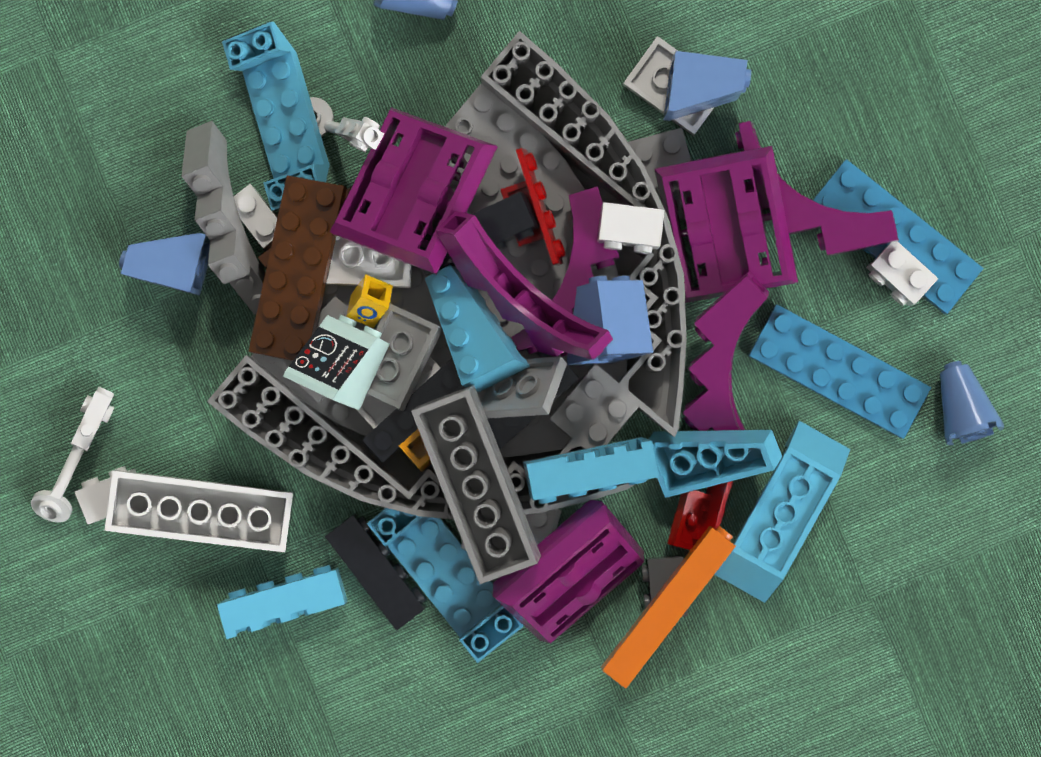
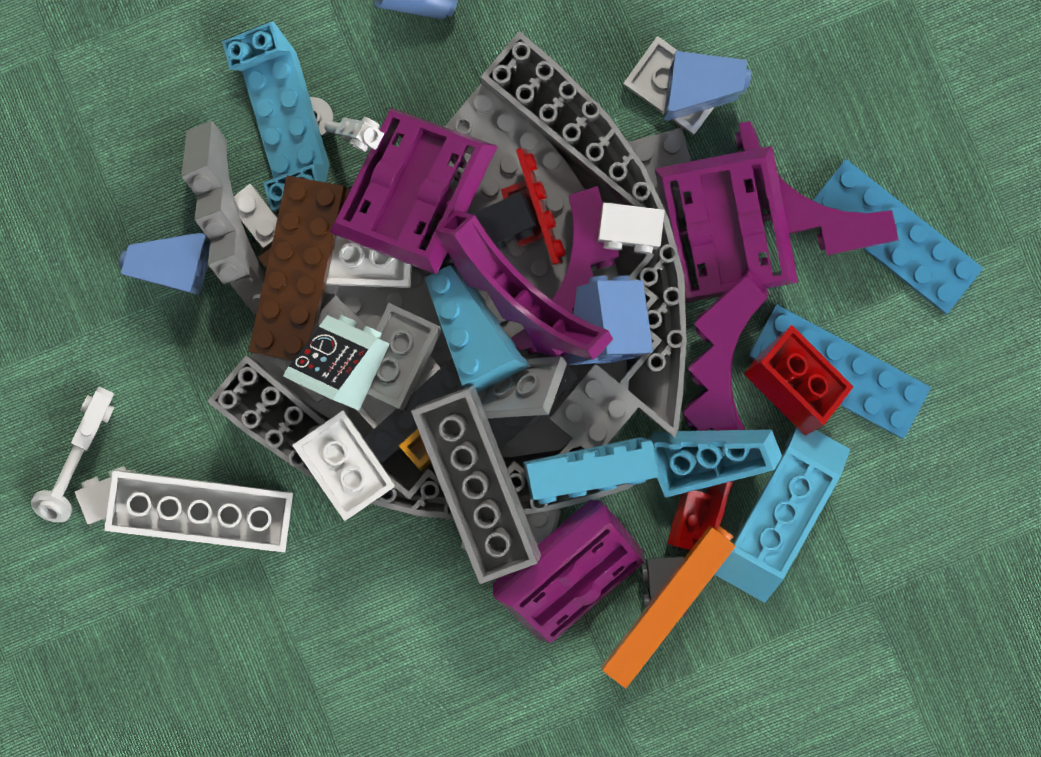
medium azure wedge [217,565,348,639] -> none
black brick [325,514,427,631] -> none
yellow brick [346,274,393,328] -> none
medium azure slope [367,508,524,663] -> none
white bracket [866,241,938,306] -> none
medium blue cone [940,361,1004,445] -> none
none -> white plate [292,410,396,521]
none -> red slope [743,325,854,436]

